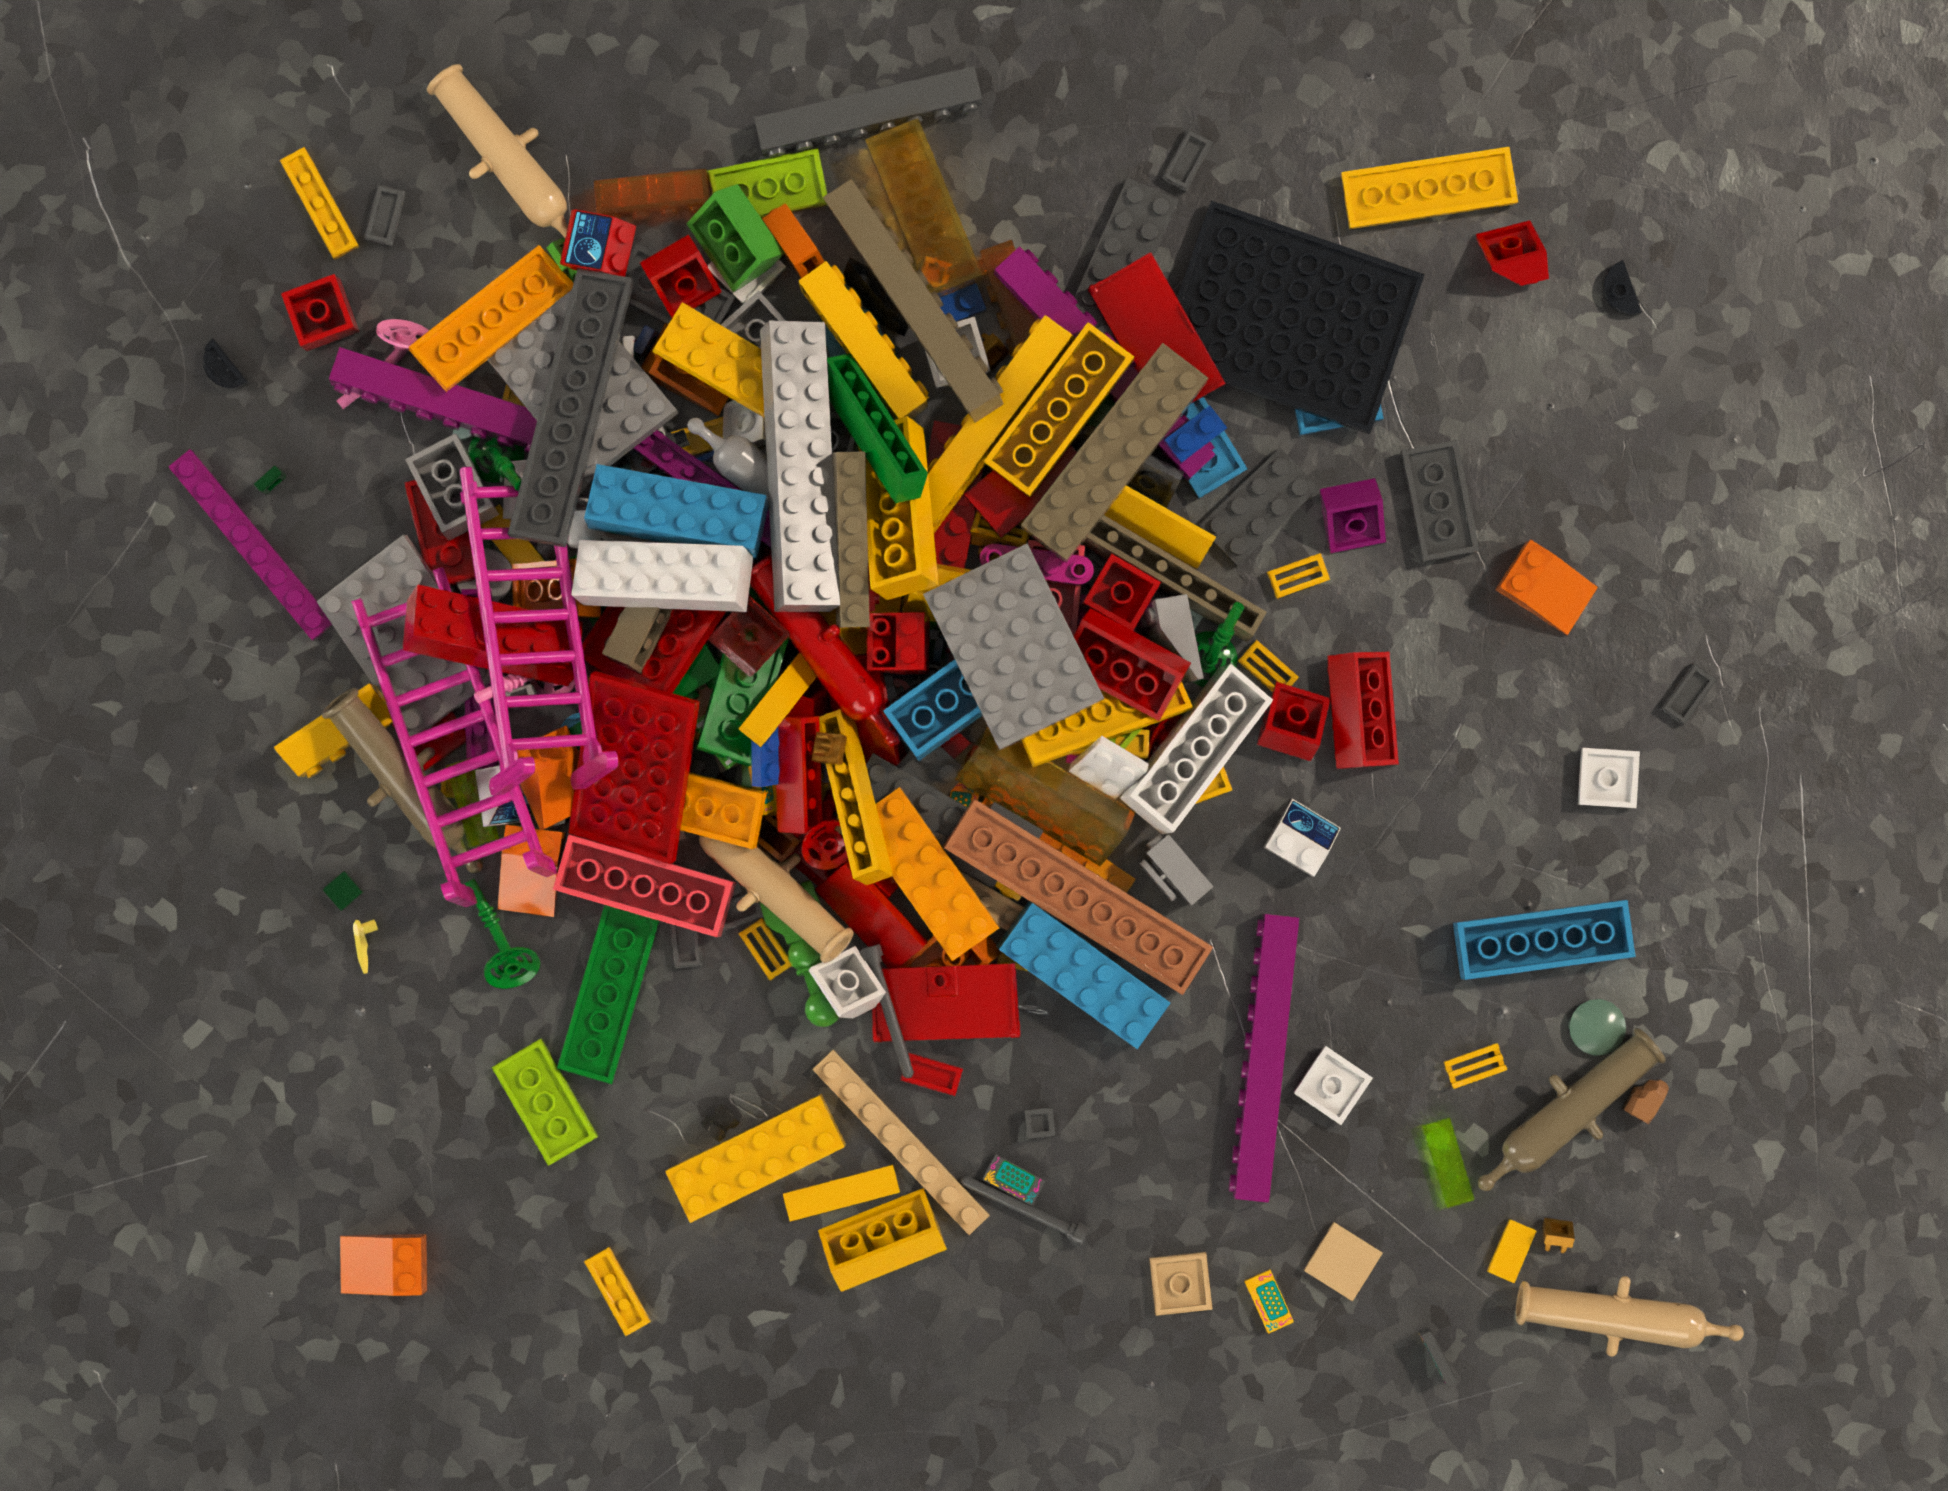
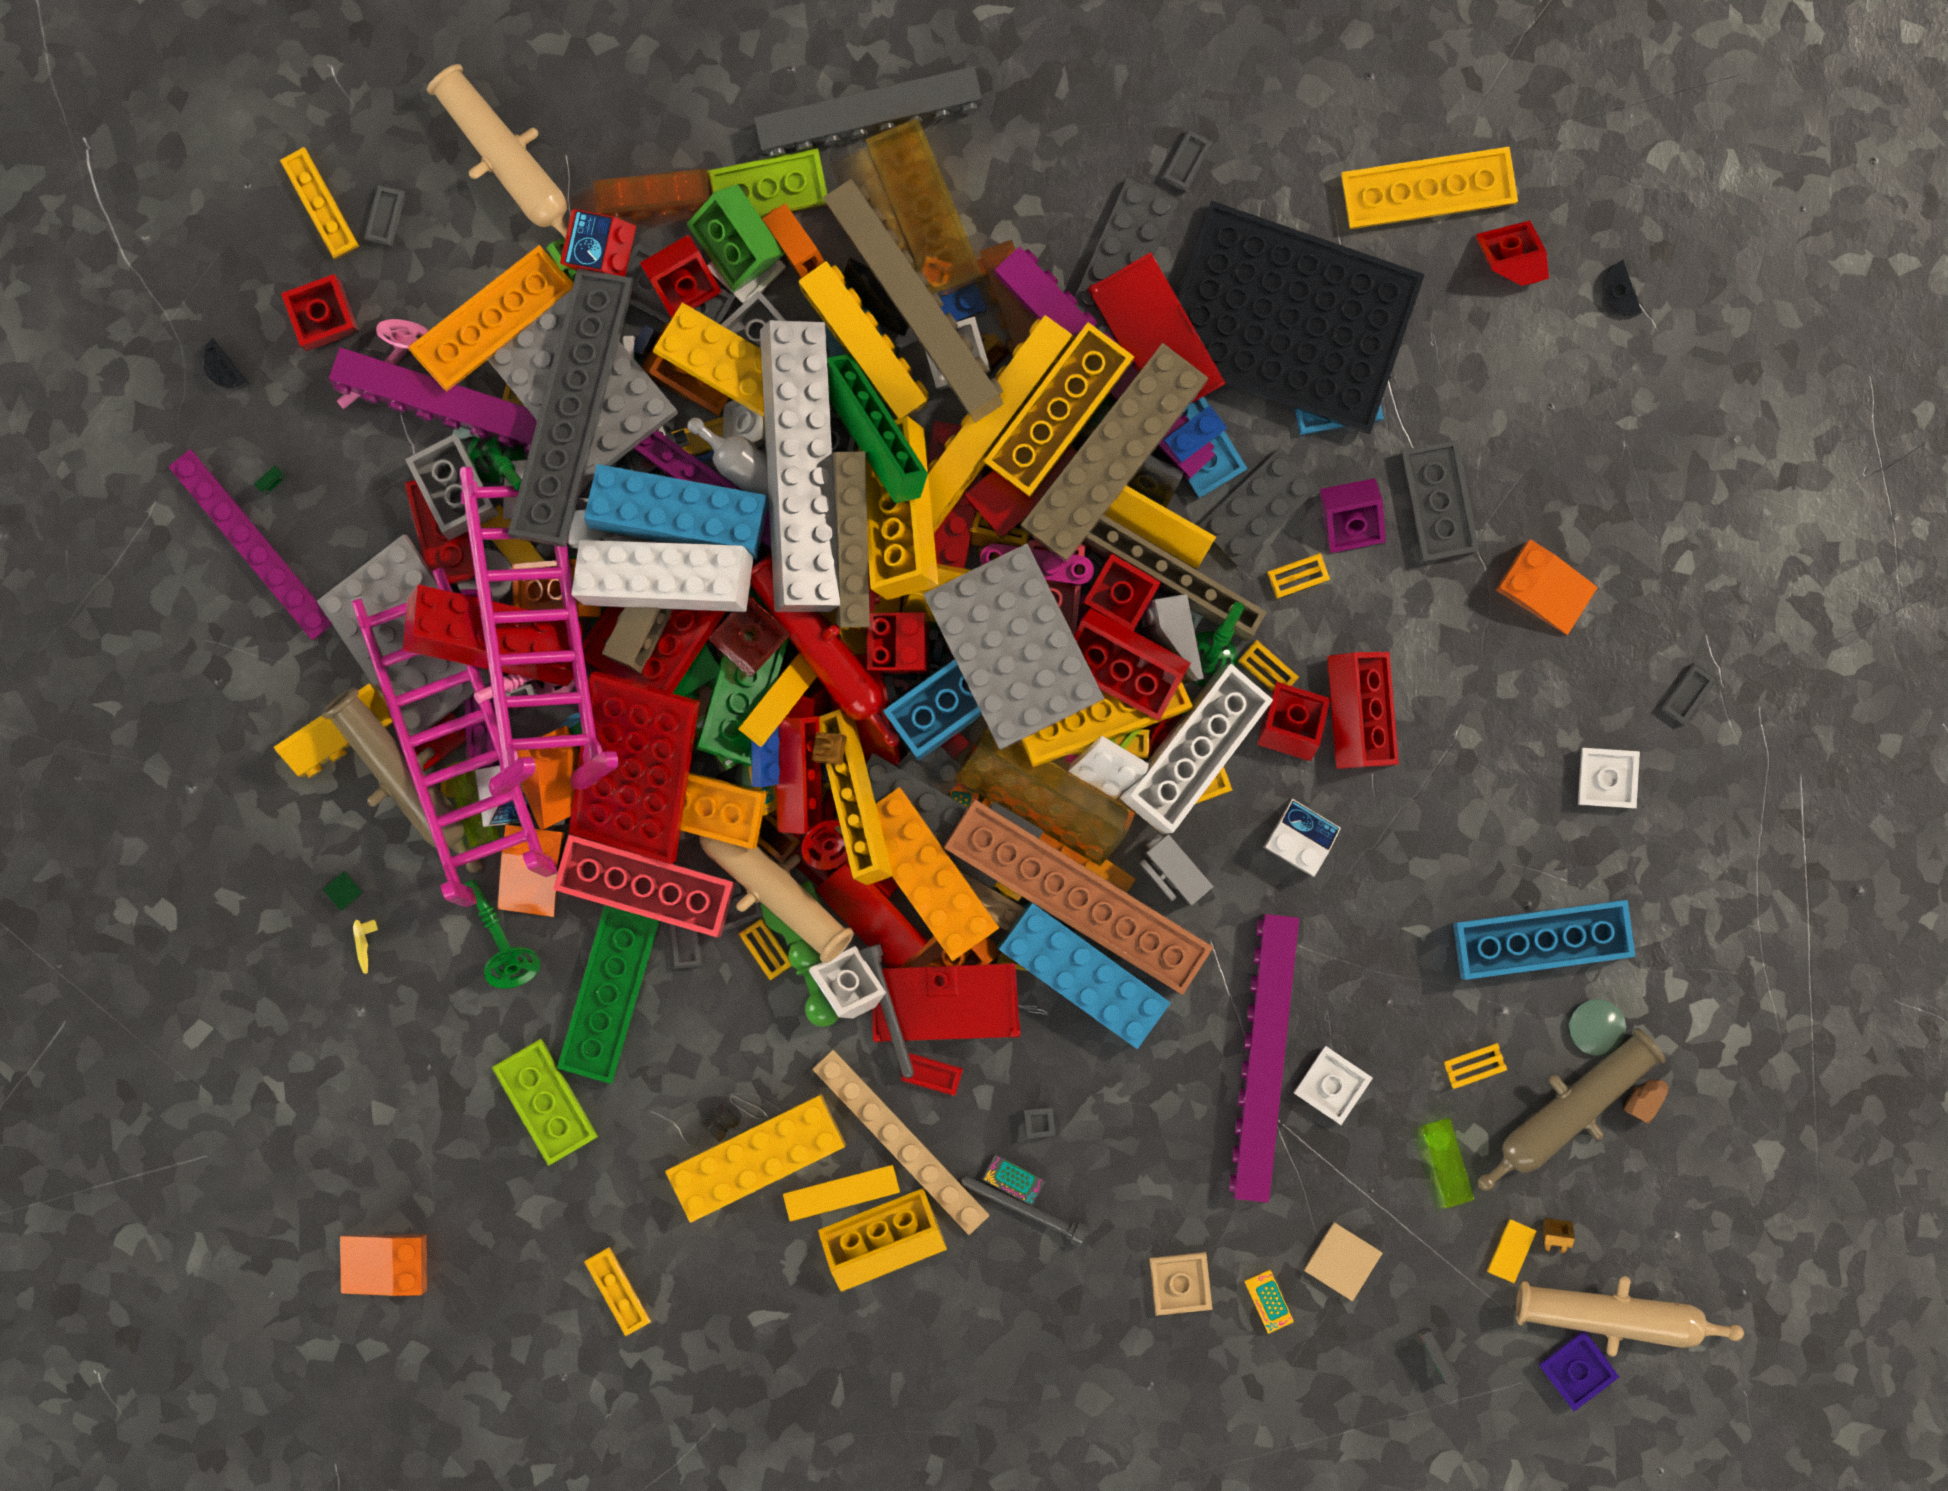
none -> dark purple plate [1538,1331,1619,1411]

